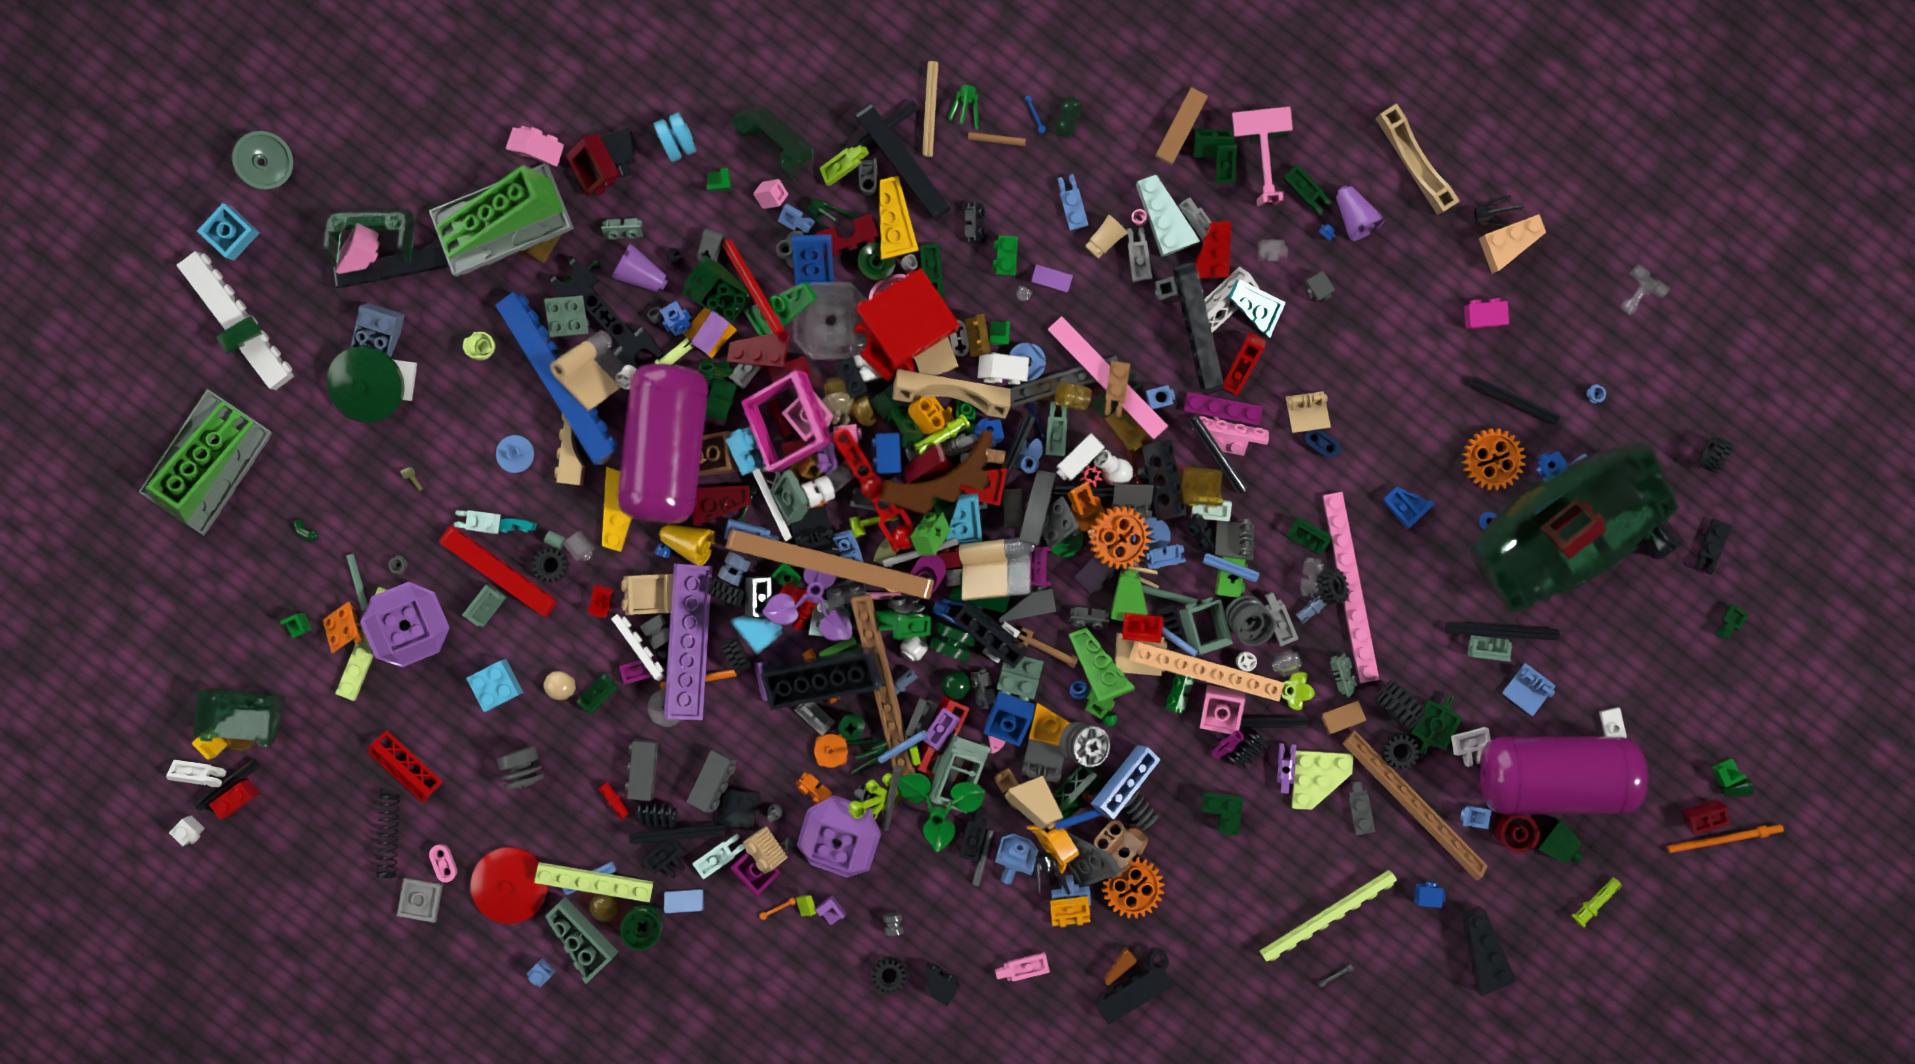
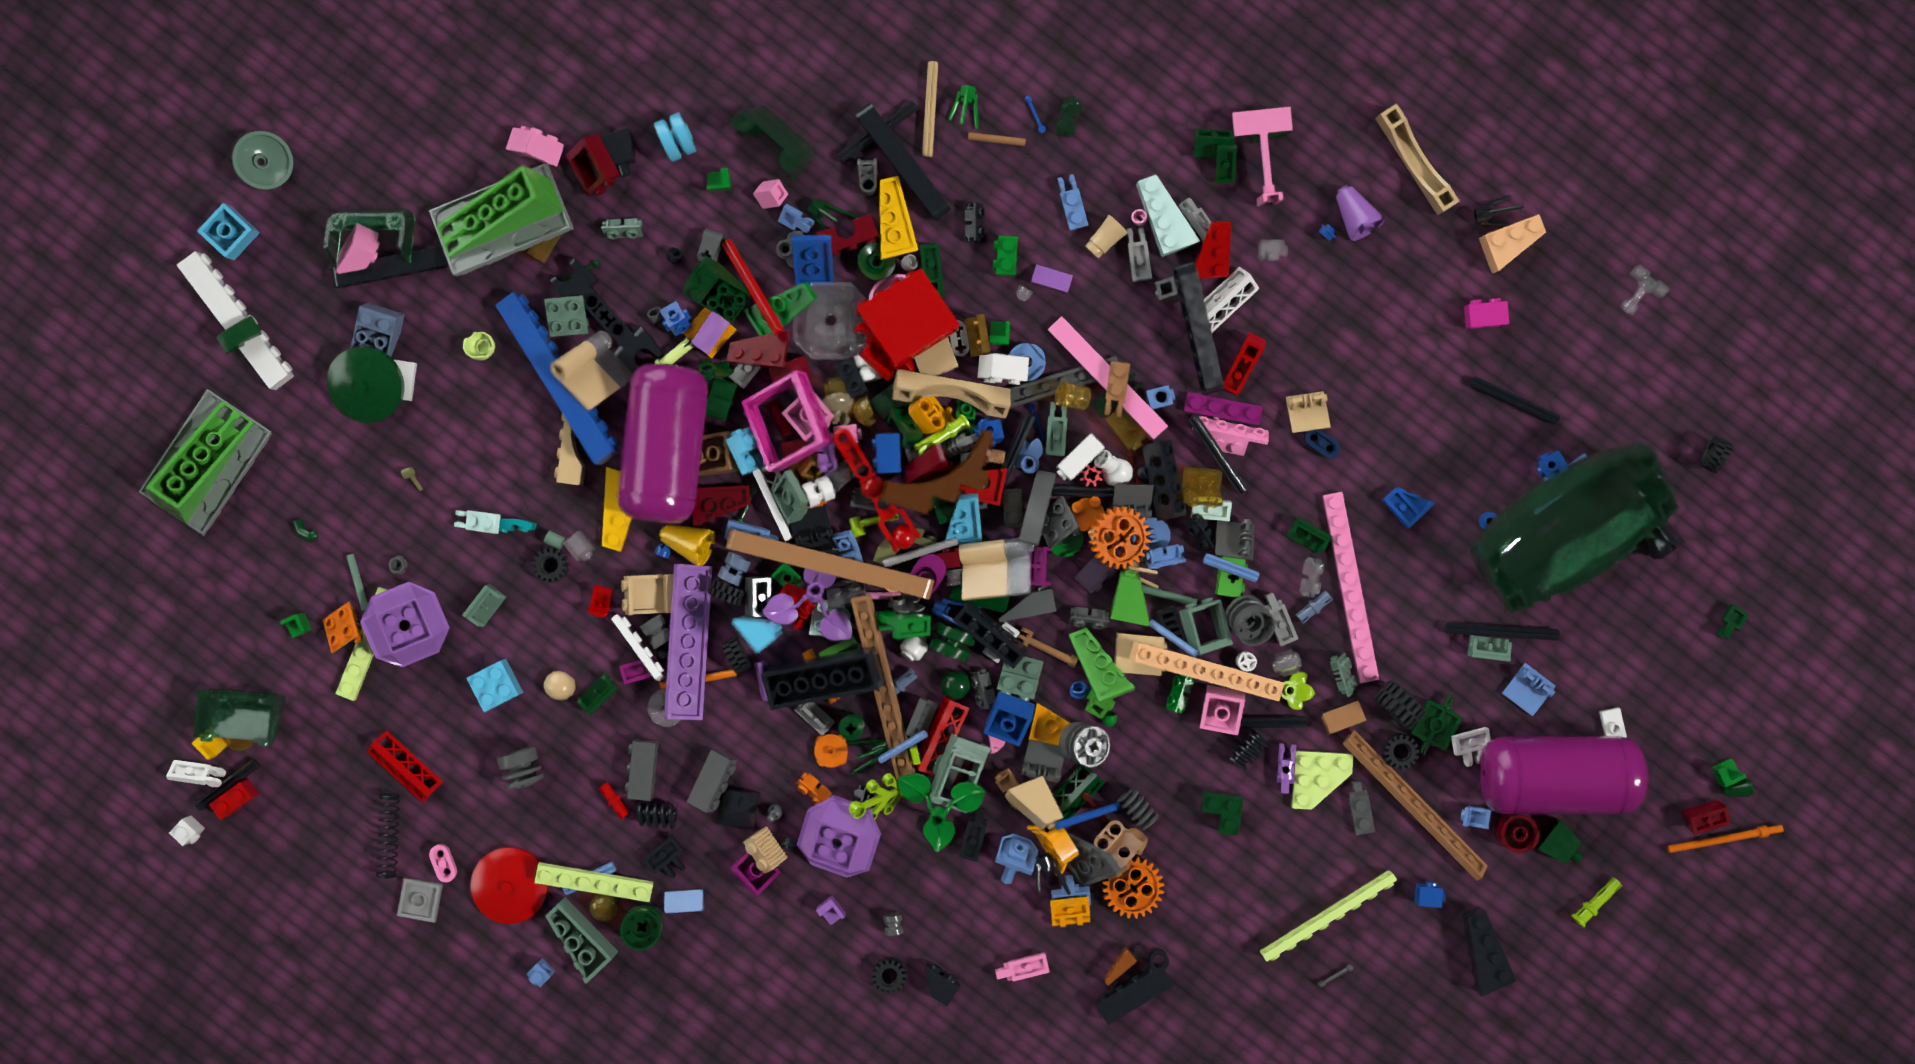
red beam [439,525,558,617] -> none
medium blue piece [496,435,534,473] -> none
medium lavender cone [612,244,668,292] -> none
white wheel [615,365,637,389] -> none
black axle [629,824,725,844] -> none
light aqua hinge [693,834,745,879] -> none
orange hinge [760,898,796,920] -> none
lime tile [796,895,817,916] -> none
lime hinge [820,146,869,186] -> none
flat silver bar [881,766,901,831] -> none
bright green brick [911,512,951,555] -> none
medium lavender slope [923,707,961,751] -> none
dark grey bar [972,829,994,886] -> none
orange slope [1067,482,1099,520] -> none
medium blue brick [1091,745,1160,819] -> none
red hinge [1122,613,1163,643] -> none
medium nougat slope [1155,87,1208,165] -> none
magenta pin [1212,730,1244,760] -> none
wing [1228,280,1286,338] -> none
dark green hinge [1282,164,1332,216] -> none
dark grey brick [1303,271,1335,303] -> none
black tyre [1316,568,1349,605] -> none
orange gear [1461,428,1526,491] -> none
dark red window [1540,498,1607,560] -> none
medium blue plate [1587,384,1606,403] -> none
black hinge [1694,519,1732,575] -> none

